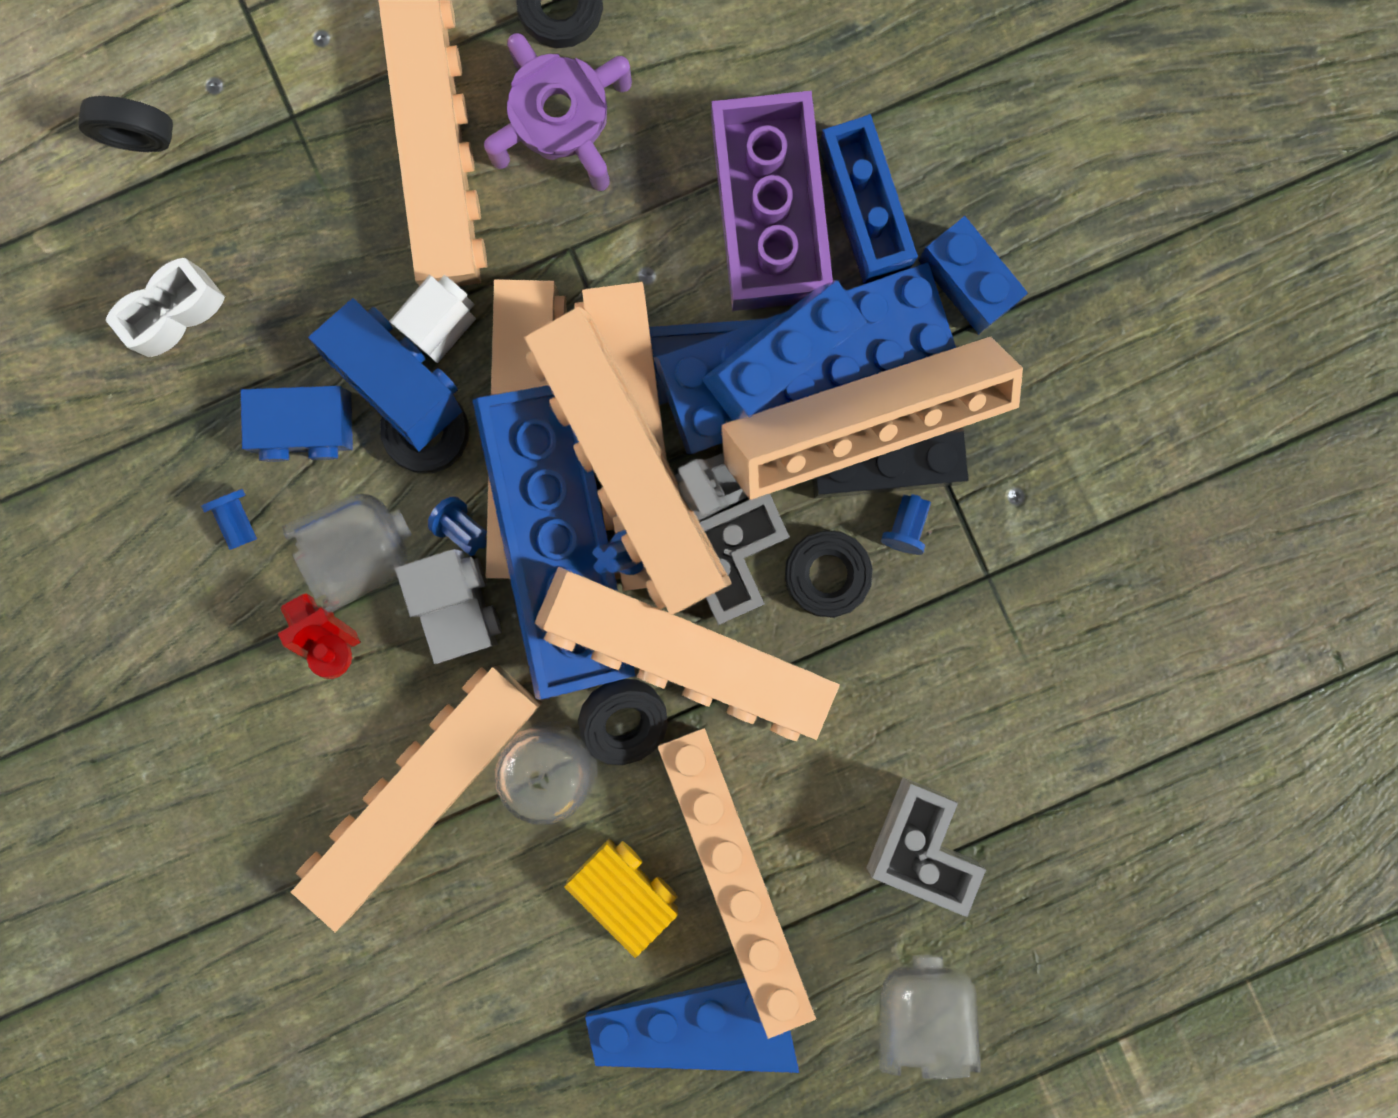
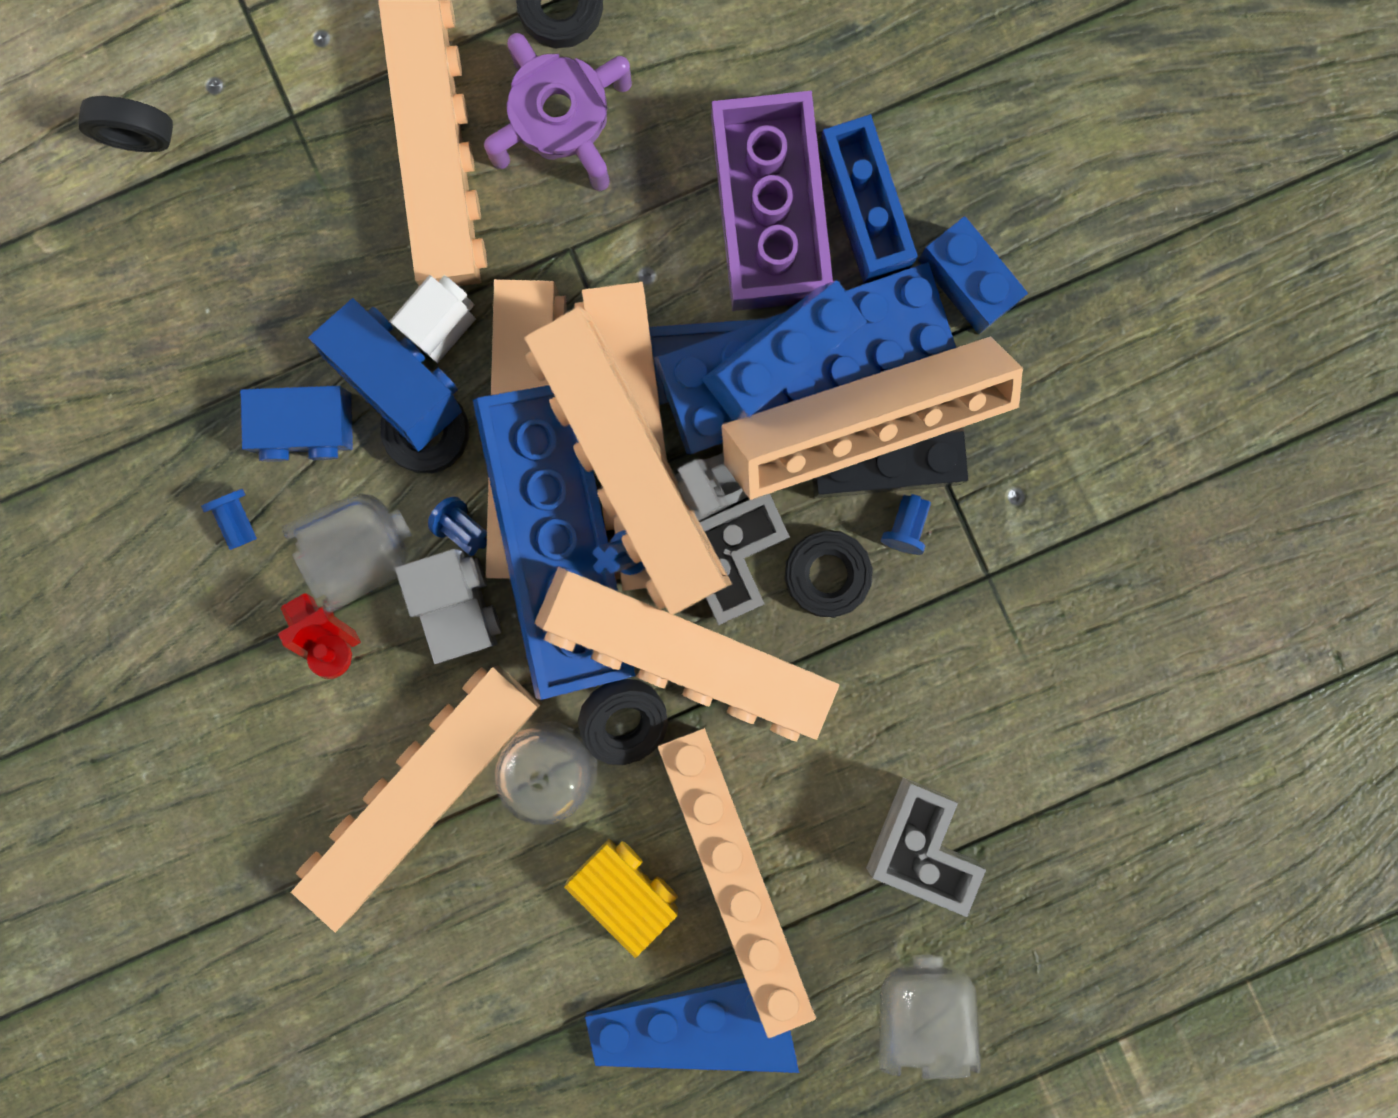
white brick [106,258,225,357] -> none

